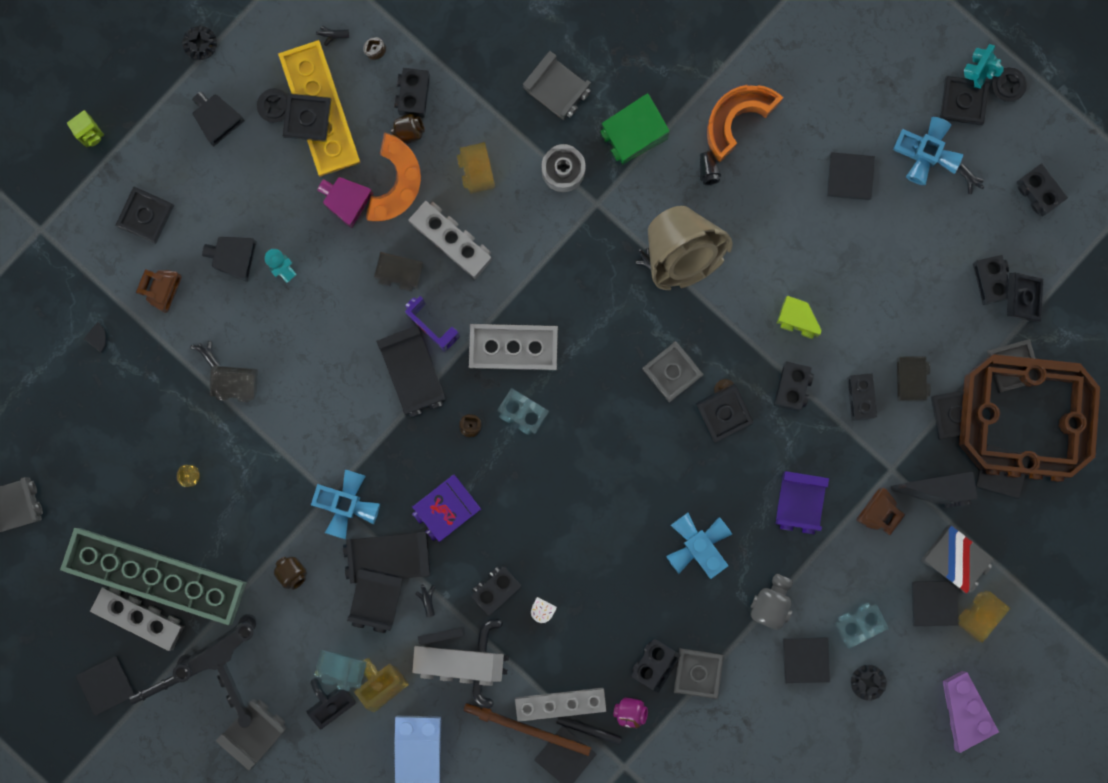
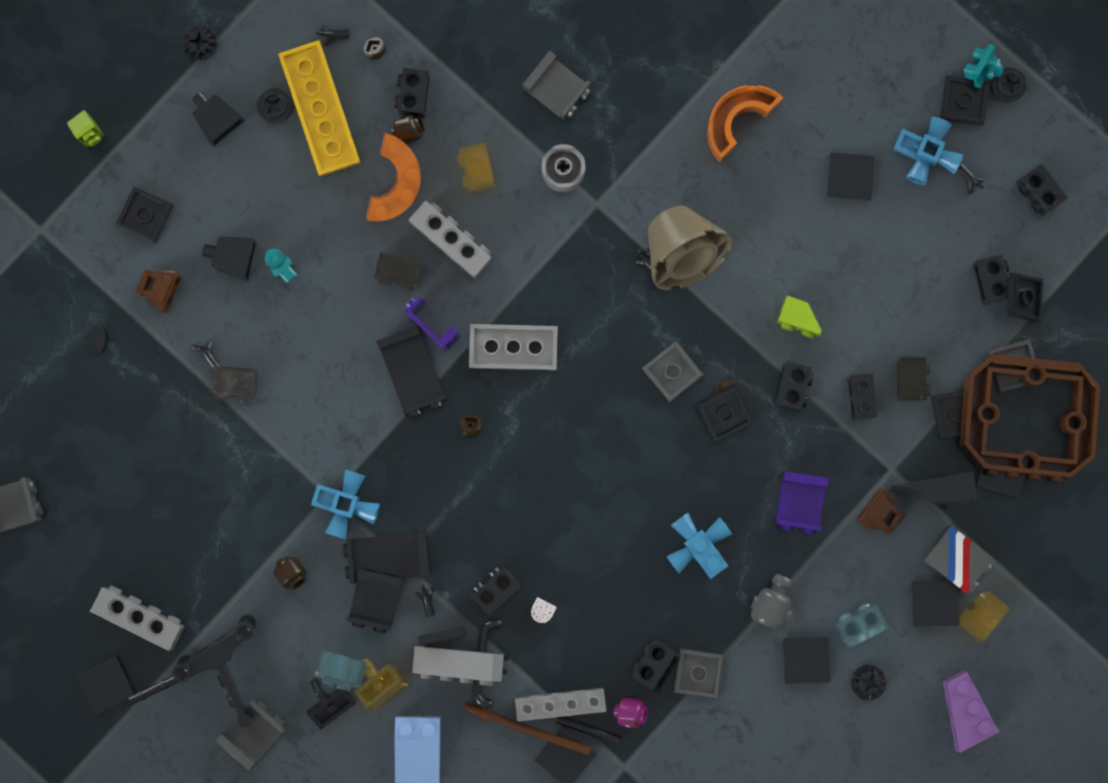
sand green brick [60,528,247,625] -> none
clear yellow tile [177,465,200,487] -> none
black tile [283,93,332,142] -> none
magenta torso [317,177,373,228] -> none
dark purple panel [412,475,482,542] -> none
clear light blue brick [497,388,549,435] -> none
green slope [600,93,670,165] -> none
black cone [700,151,721,185] -> none

